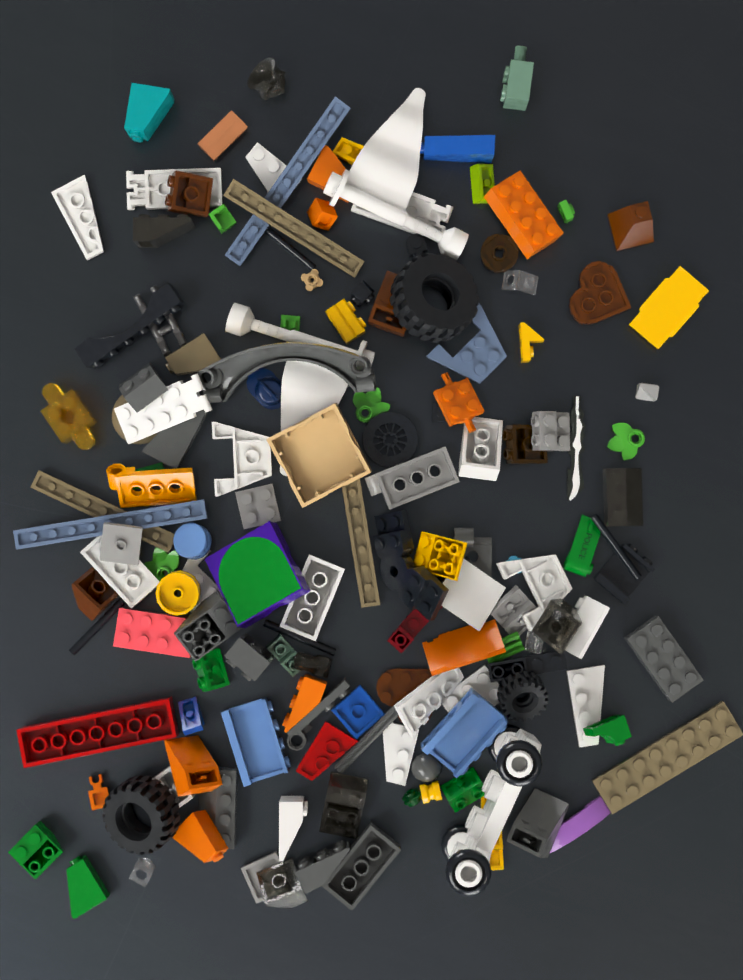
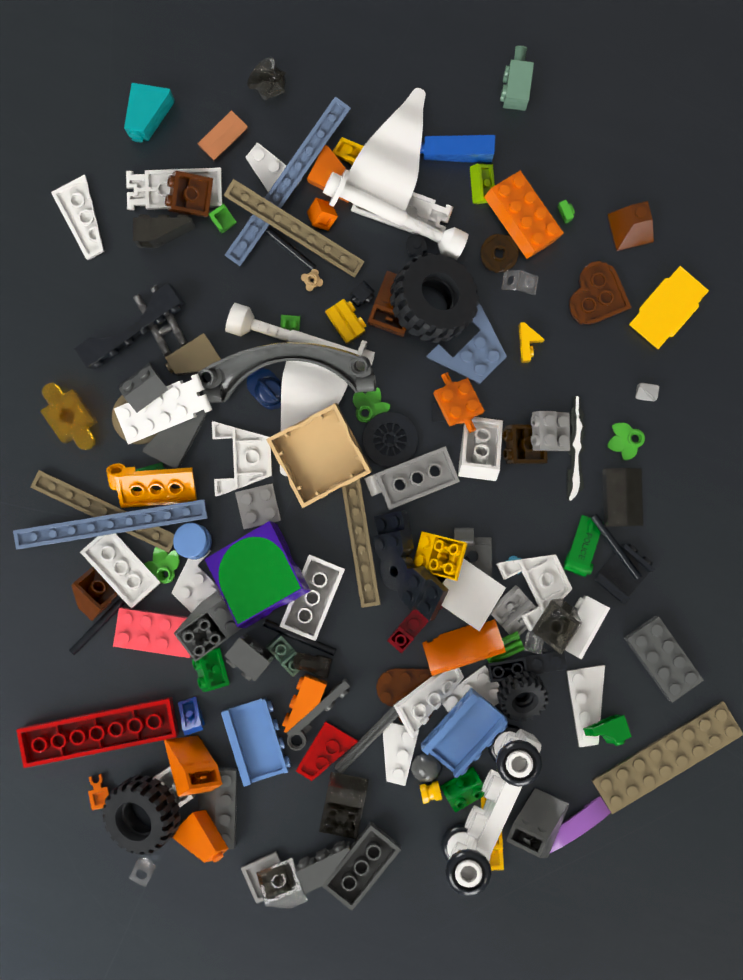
green slope [8,821,63,880] -> none
green slope [66,856,110,919] -> none
light grey plate [100,522,143,565] -> none
yellow wheel [156,570,201,615] -> none
white slope [279,796,308,861] -> none
blue plate [331,685,385,739] -> none
dark green plate [402,788,421,807] -> none

